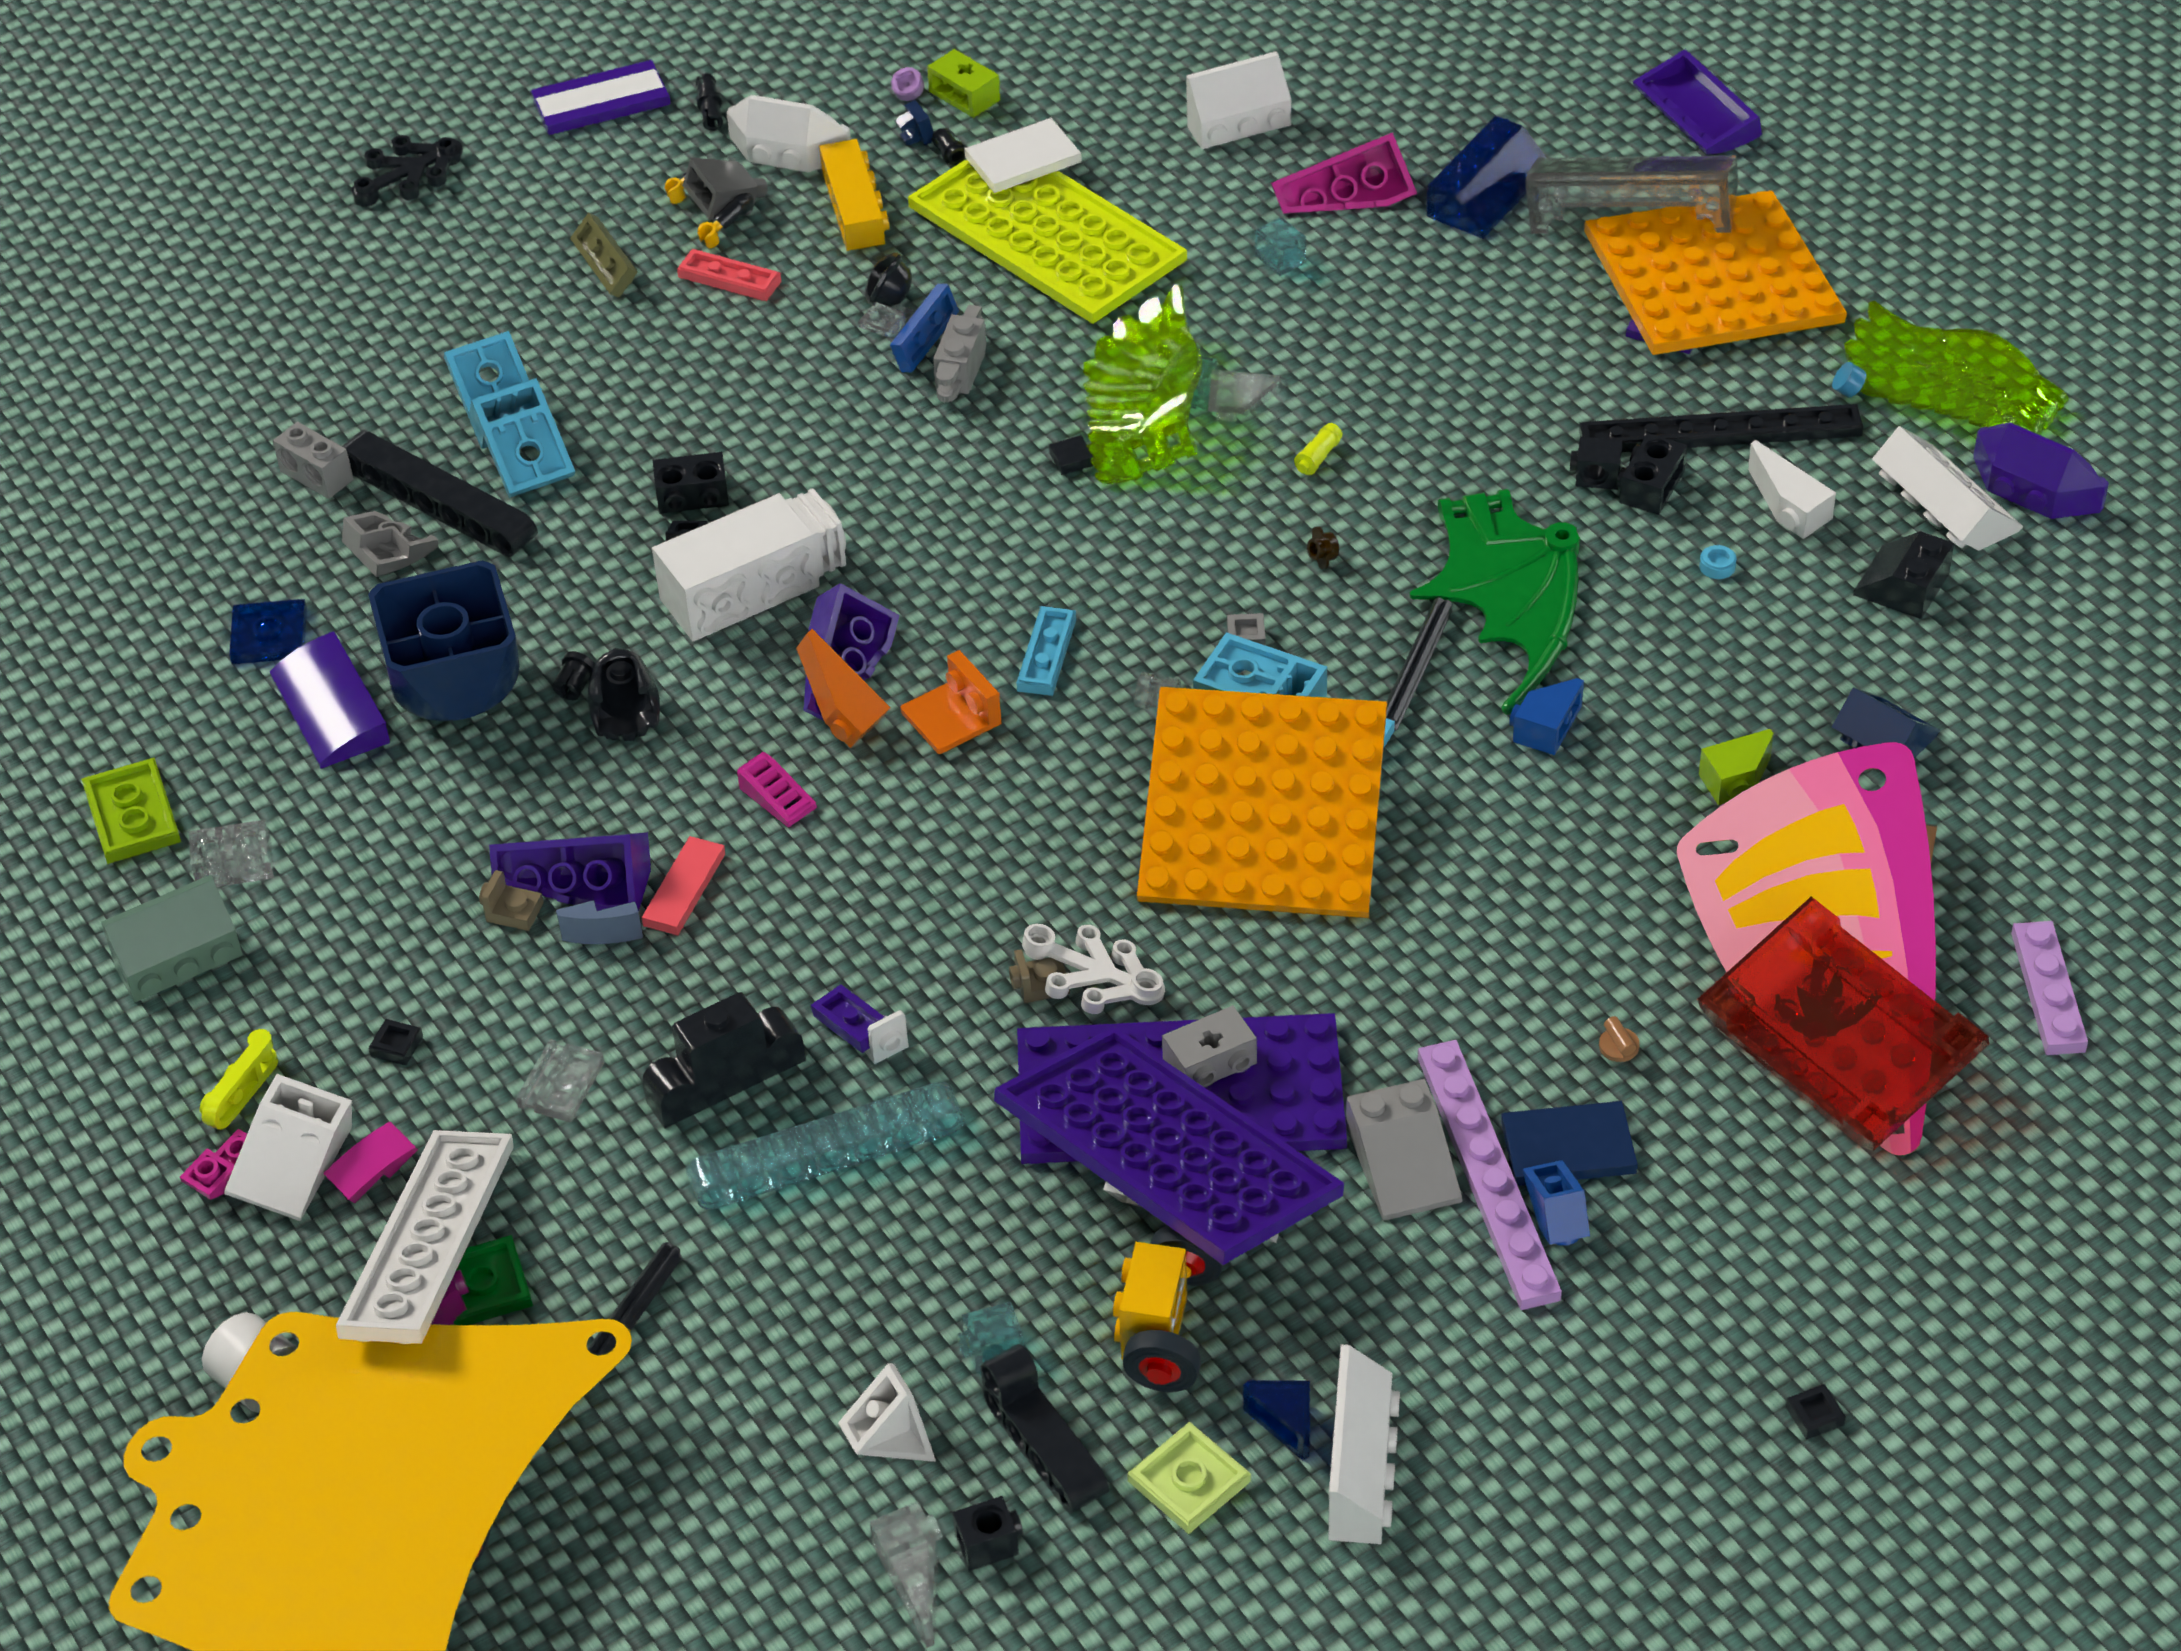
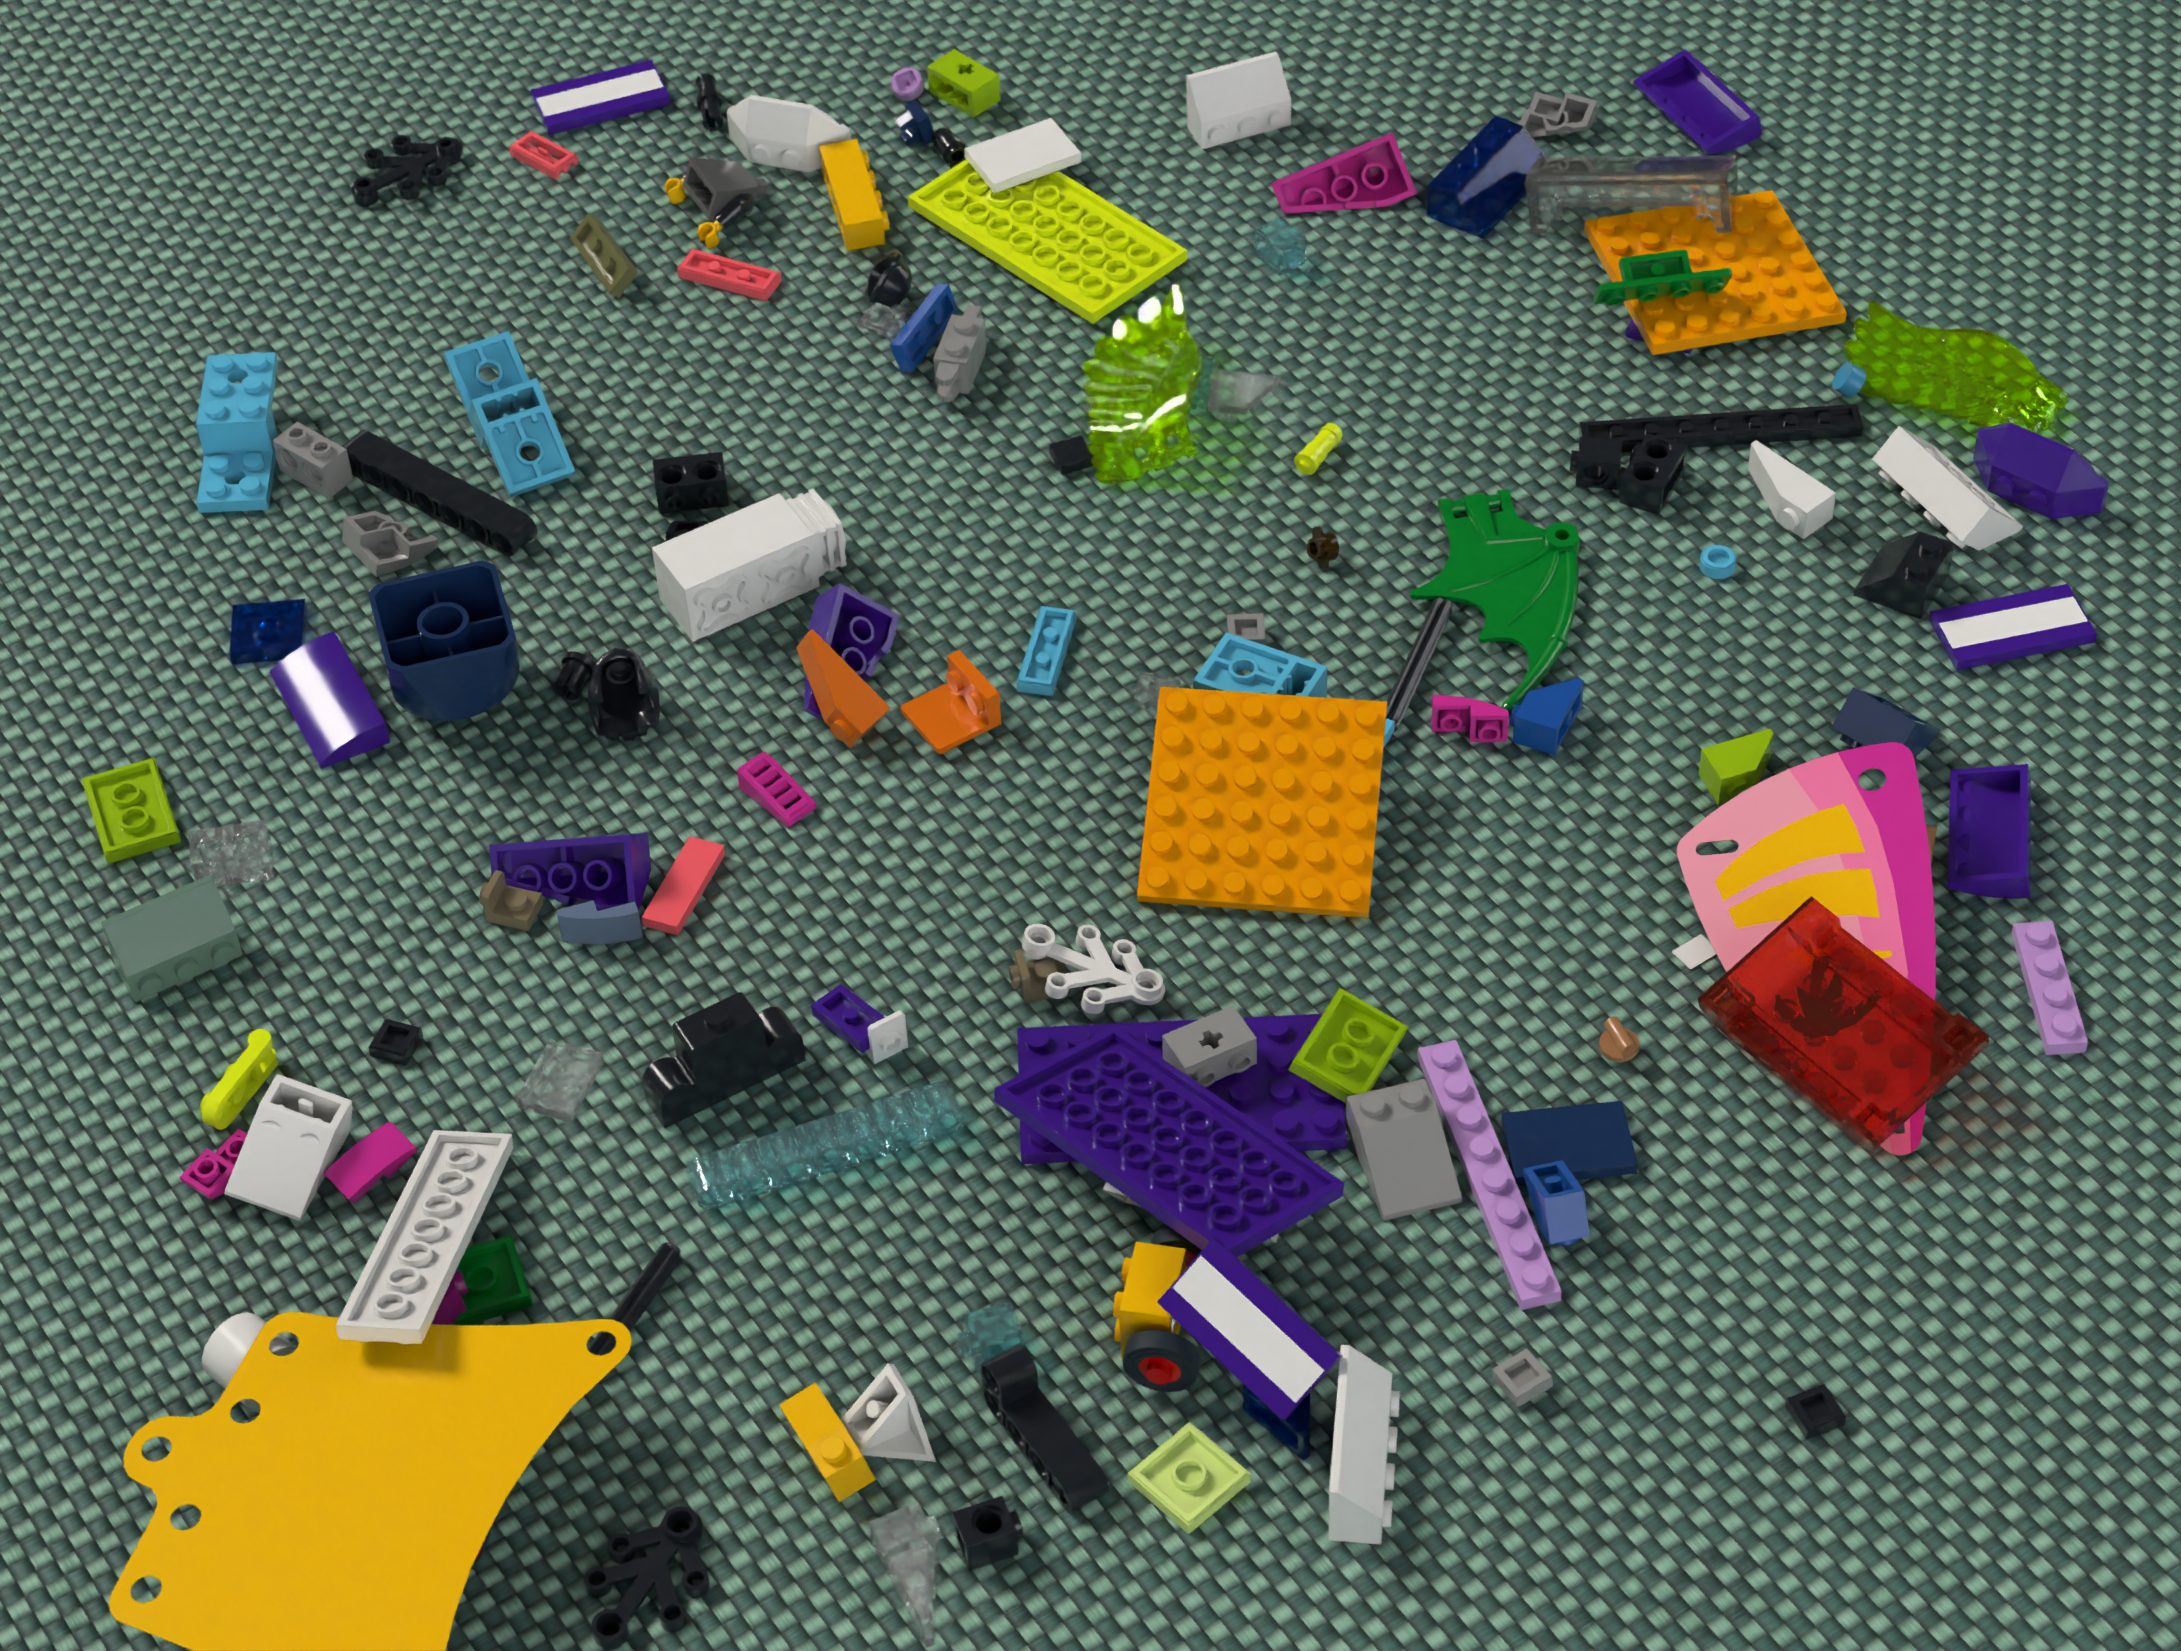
none -> medium azure bracket [196,352,278,513]
none -> coral tile [509,131,578,180]
none -> black plant [584,1507,710,1650]
none -> yellow slope [779,1382,876,1502]
none -> tile [1157,1238,1343,1421]
none -> lime tile [1289,988,1409,1104]
none -> dark pink slope [1431,695,1509,742]
none -> light grey plate [1492,1348,1553,1408]
none -> light grey slope [1515,92,1597,139]
none -> green bracket [1593,250,1732,306]
none -> white sticker [1672,934,1716,969]
none -> tile [1929,584,2097,671]
none -> dark purple slope [1947,764,2031,899]

